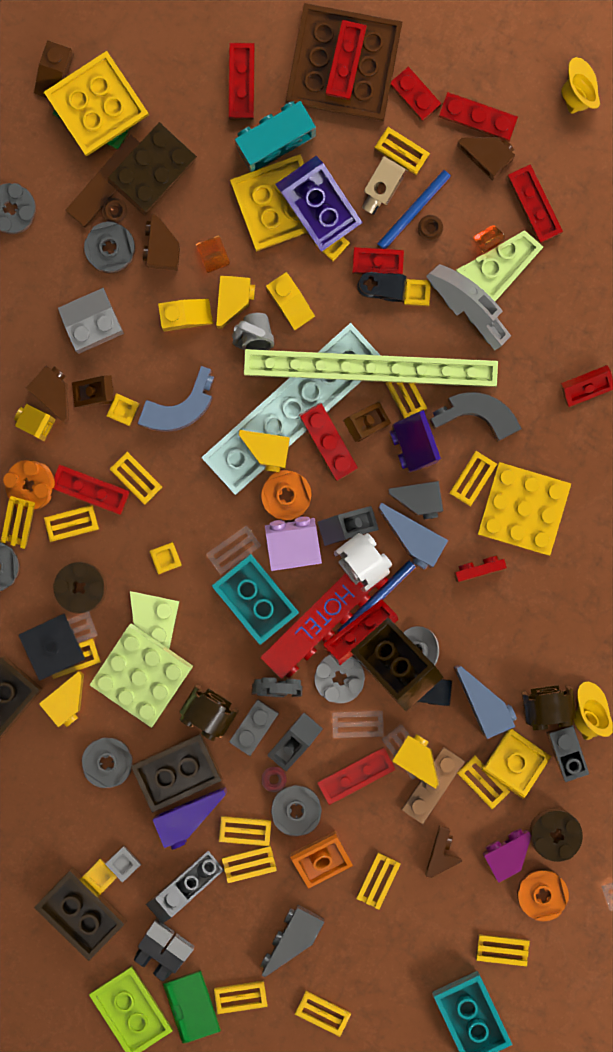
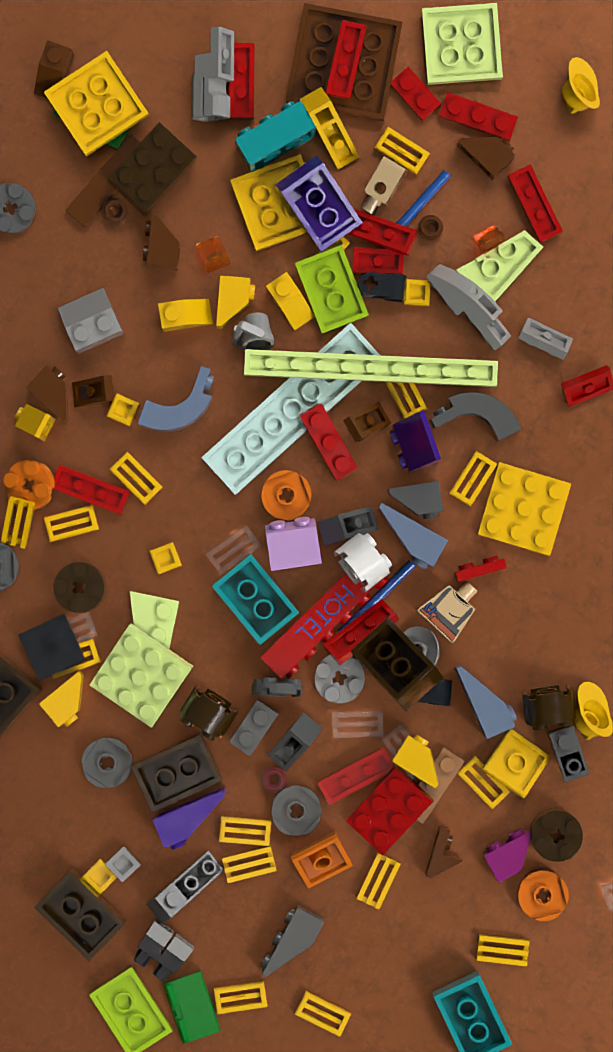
dark grey plate [84,222,135,273] -> none
yellow slope [239,430,290,473] -> none
none -> light grey plate [191,26,234,122]
none -> lime plate [295,245,369,334]
none -> yellow slope [300,87,359,169]
none -> red plate [346,766,434,856]
none -> red plate [347,208,418,256]
none -> torso [416,581,477,643]
none -> yellowish green plate [422,3,503,85]
none -> light grey plate [518,317,573,360]

